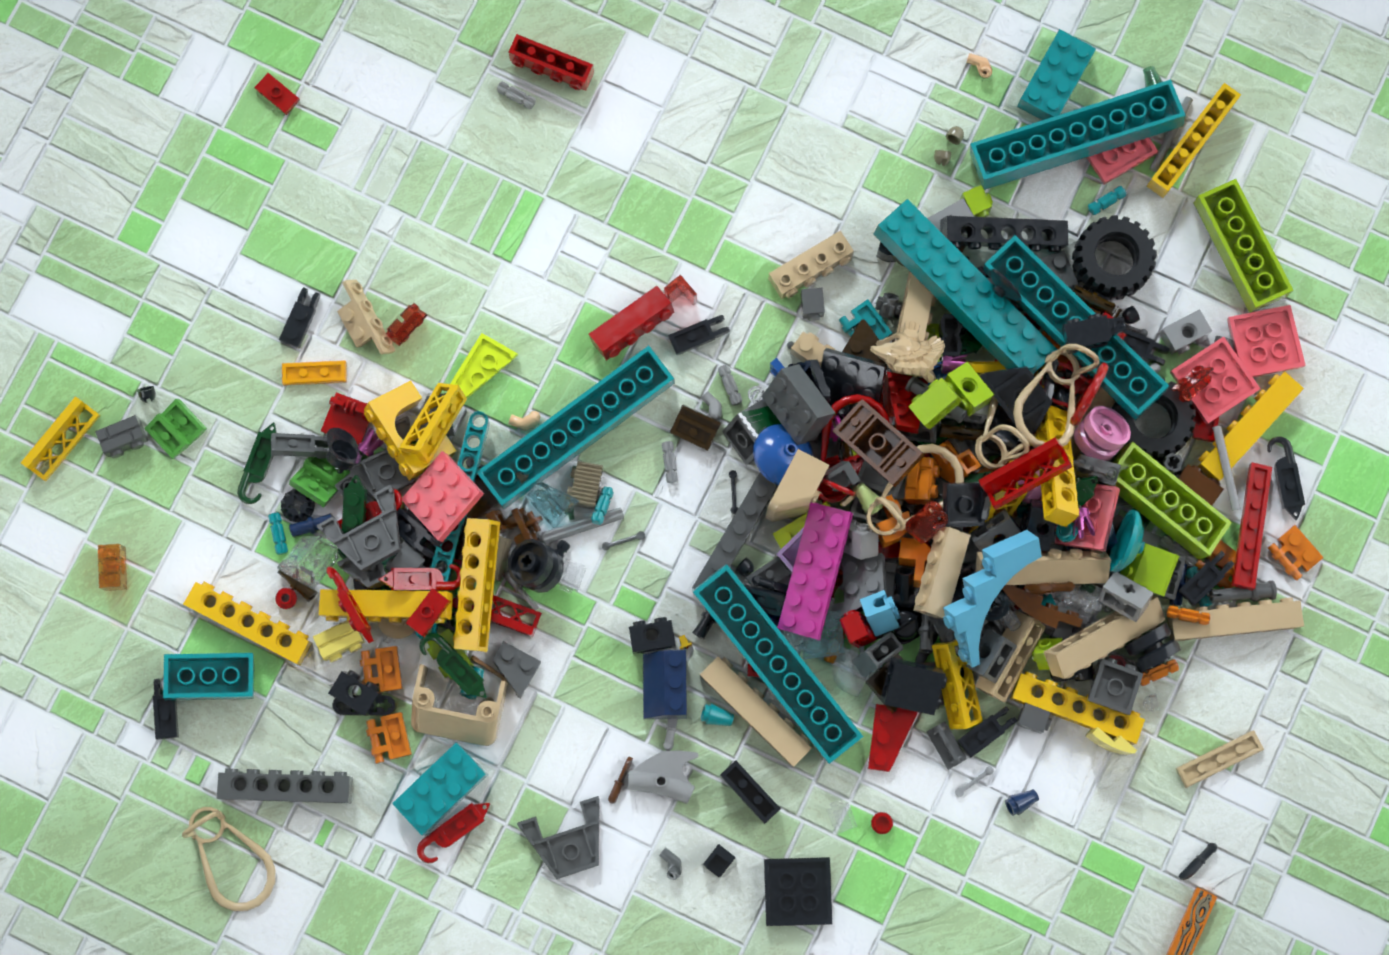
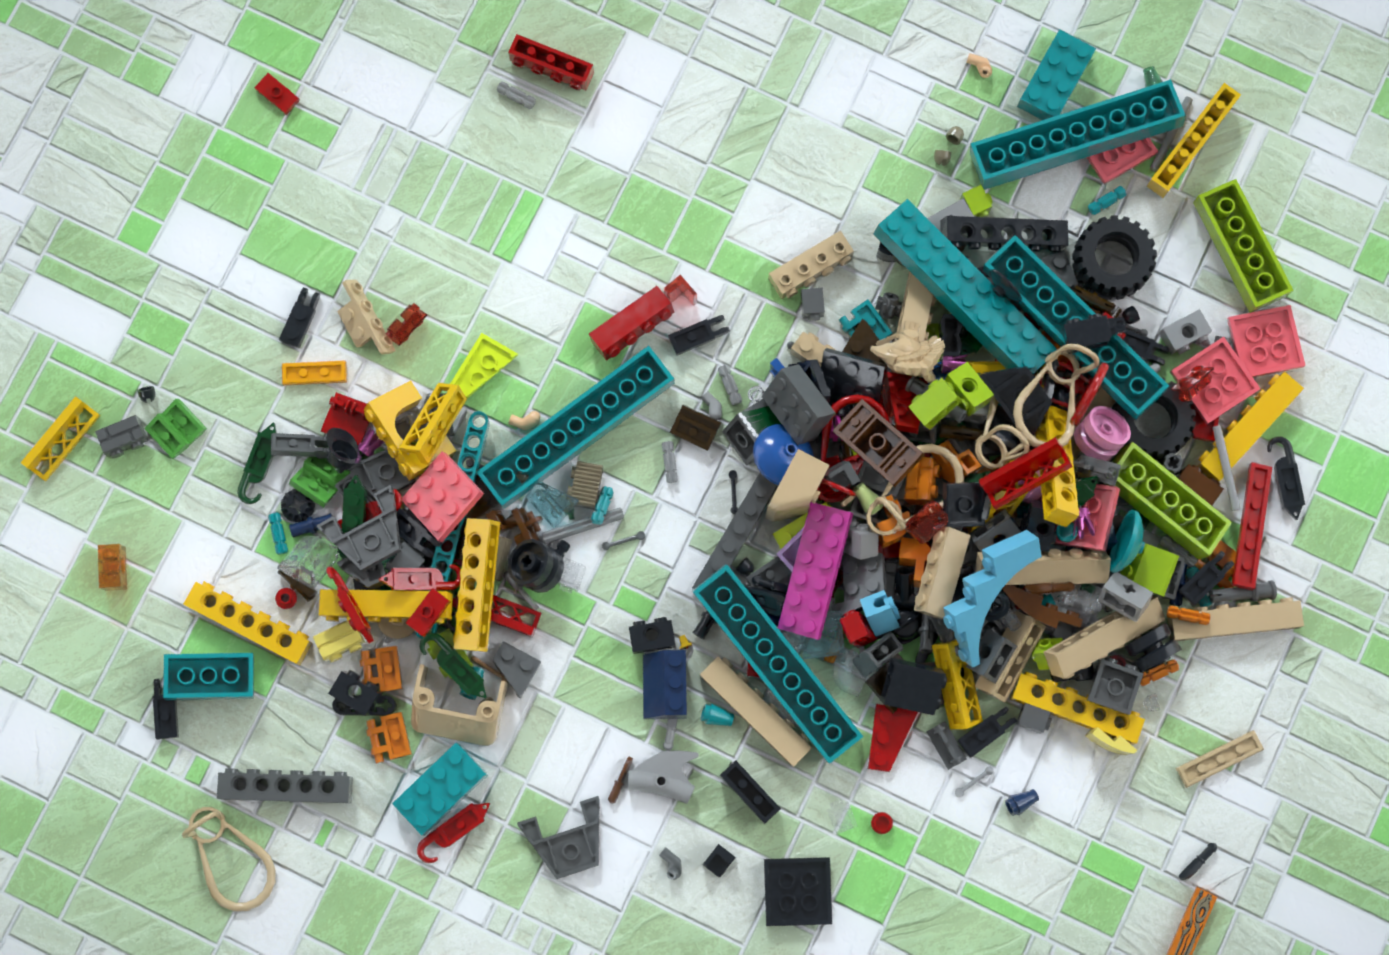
orange plate [1268,525,1324,581] -> none

